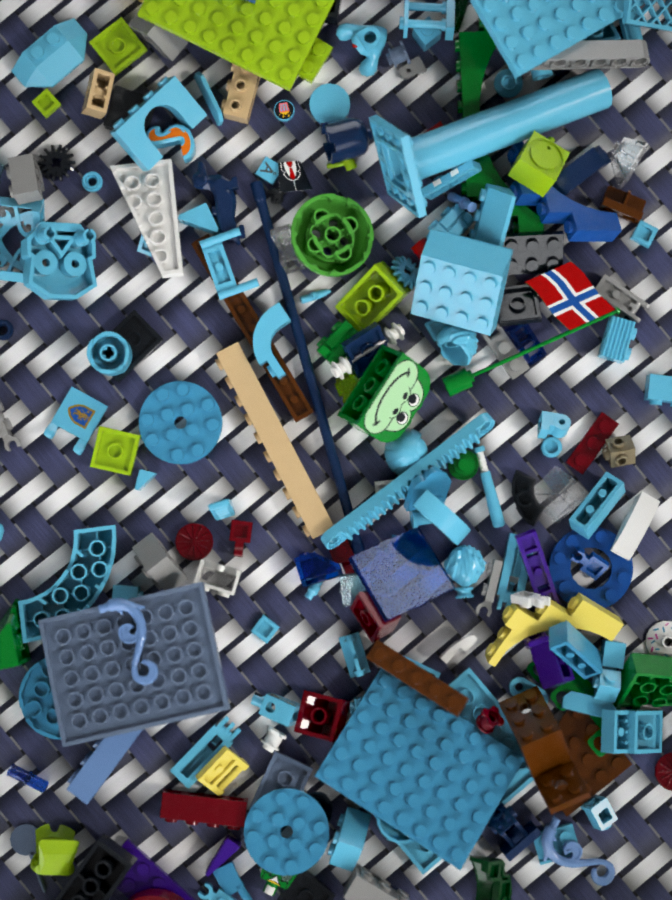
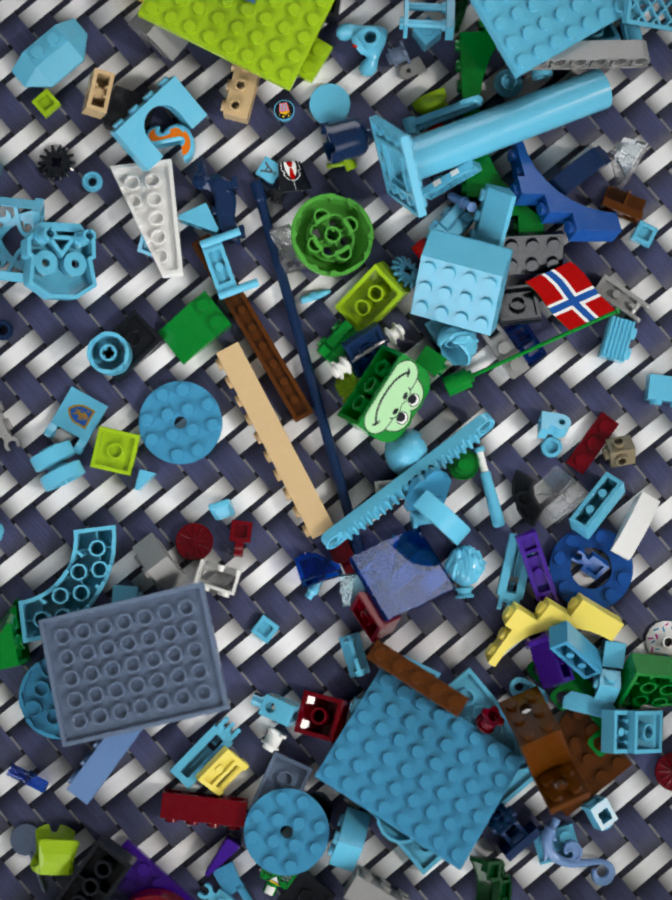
light grey brick [6,153,45,205] -> none
lime plate [89,17,148,76] -> none
medium blue plant [98,598,158,685] -> none
medium azure piece [194,71,224,126] -> none
medium azure arch [253,302,291,379] -> none
white slope [439,635,478,664] -> none
light grey plate [475,559,503,617] -> none
lime piece [508,131,570,197] -> none
white plate [510,590,551,609] -> none
none -> medium azure wheel [30,440,86,492]
none -> green slope [158,291,233,365]
none -> medium azure piece [402,94,484,137]
none -> lime brick [412,87,449,115]
none -> green brick [415,345,447,378]

